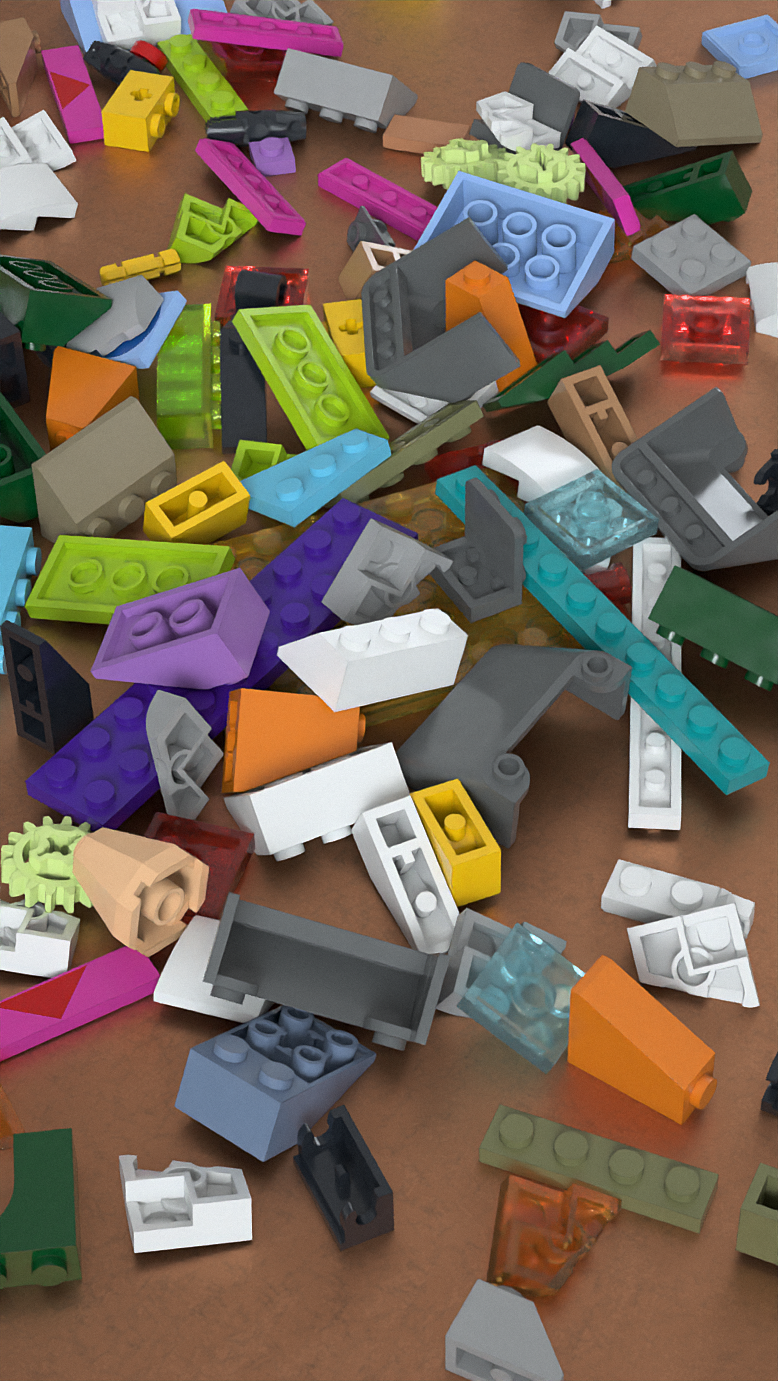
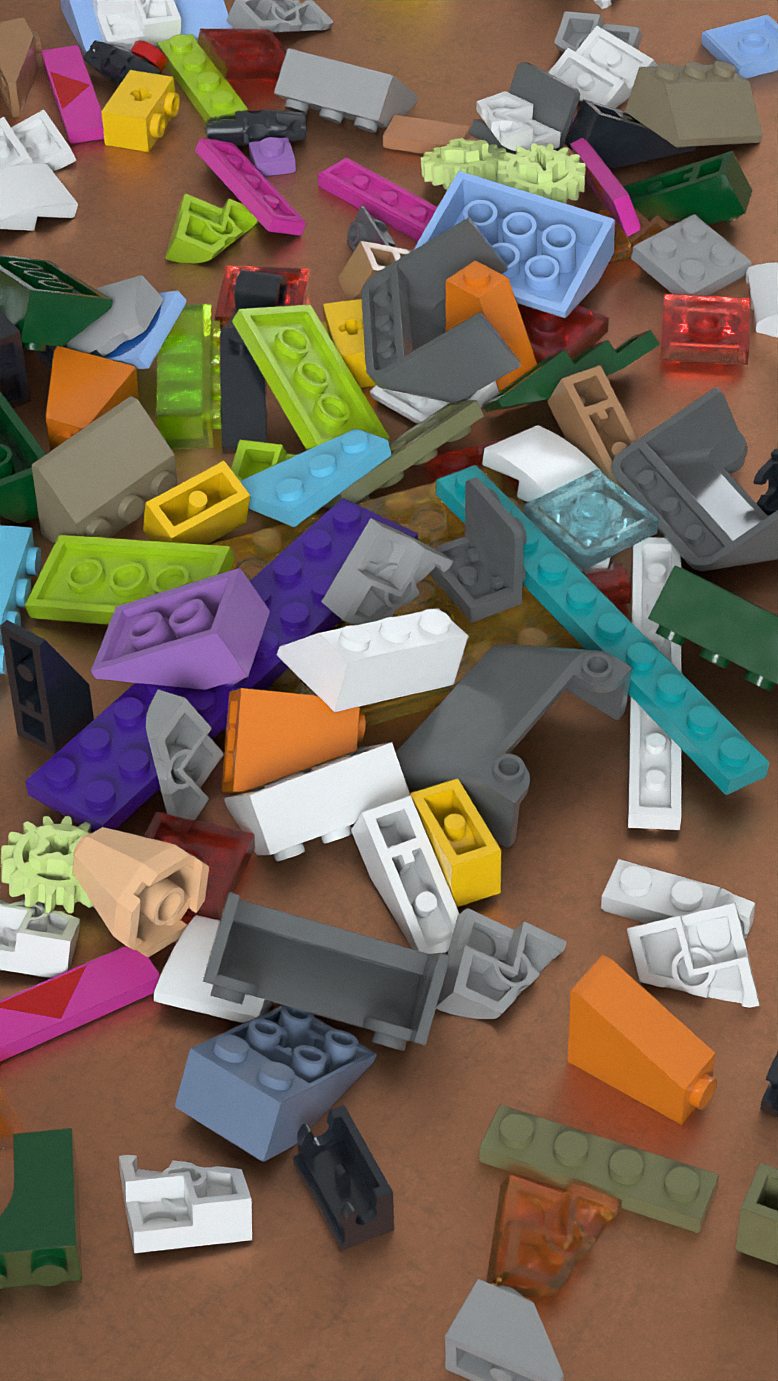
yellow axle [99,249,181,286] -> none
dark pink tile [188,9,344,57] -> none
clear light blue plate [456,922,585,1074] -> none

